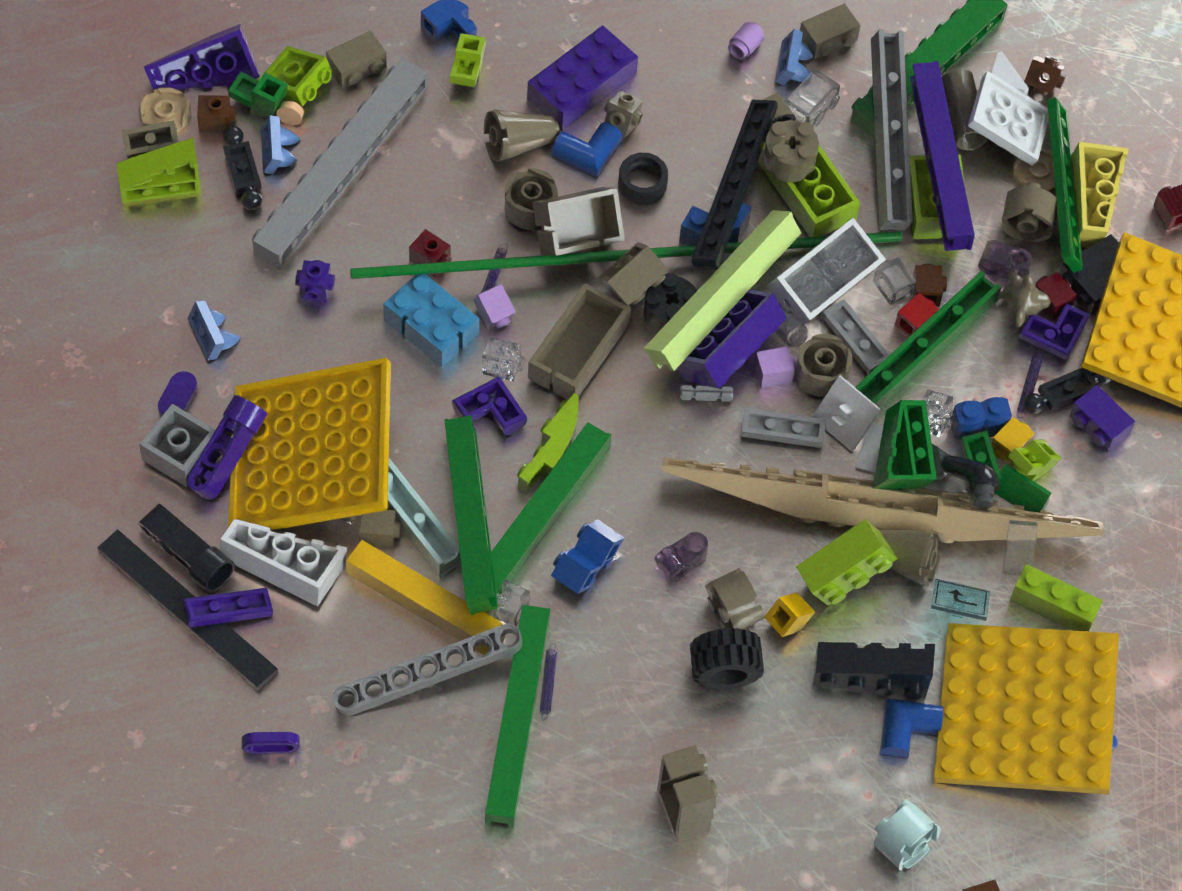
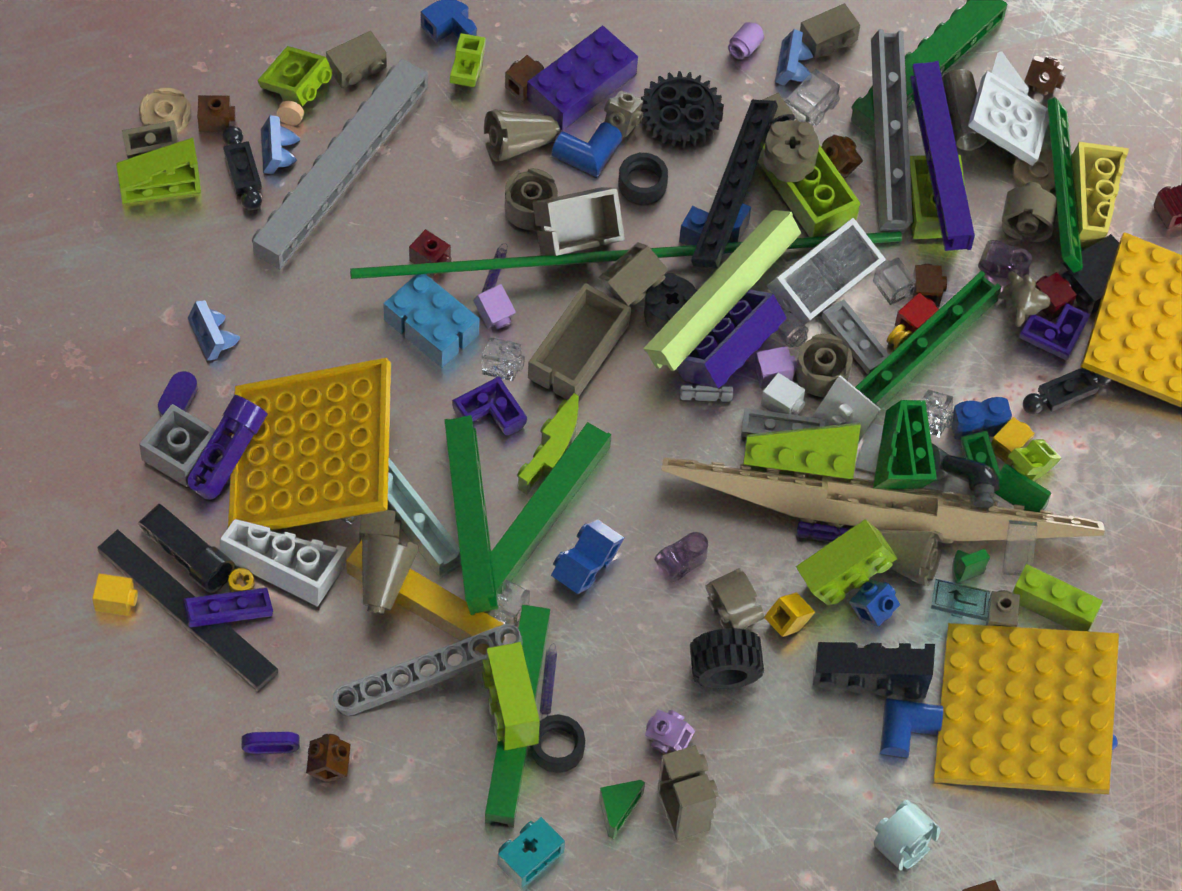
dark purple wedge [144,24,260,90] -> none
green brick [228,72,288,117] -> none
dark purple brick [295,260,335,303] -> none
piece [1017,352,1043,418] -> none
dark purple brick [1069,385,1135,453] -> none
none -> yellow brick [92,573,138,616]
none -> yellow bush [228,568,254,592]
none -> reddish brown brick [306,734,351,783]
none -> dark tan cone [362,534,419,615]
none -> lime brick [482,642,540,750]
none -> teal brick [497,817,565,889]
none -> reddish brown brick [505,55,545,102]
none -> black tyre [530,714,586,773]
none -> green slope [599,780,645,839]
none -> black gear [641,71,724,147]
none -> lavender brick [645,709,695,753]
none -> lime wedge [743,423,861,479]
none -> white brick [761,373,806,415]
none -> dark purple axle [797,521,850,542]
none -> reddish brown brick [822,135,863,178]
none -> blue brick [849,579,900,627]
none -> yellow bush [886,324,913,350]
none -> green tile [952,548,990,583]
none -> dark tan brick [986,590,1020,627]

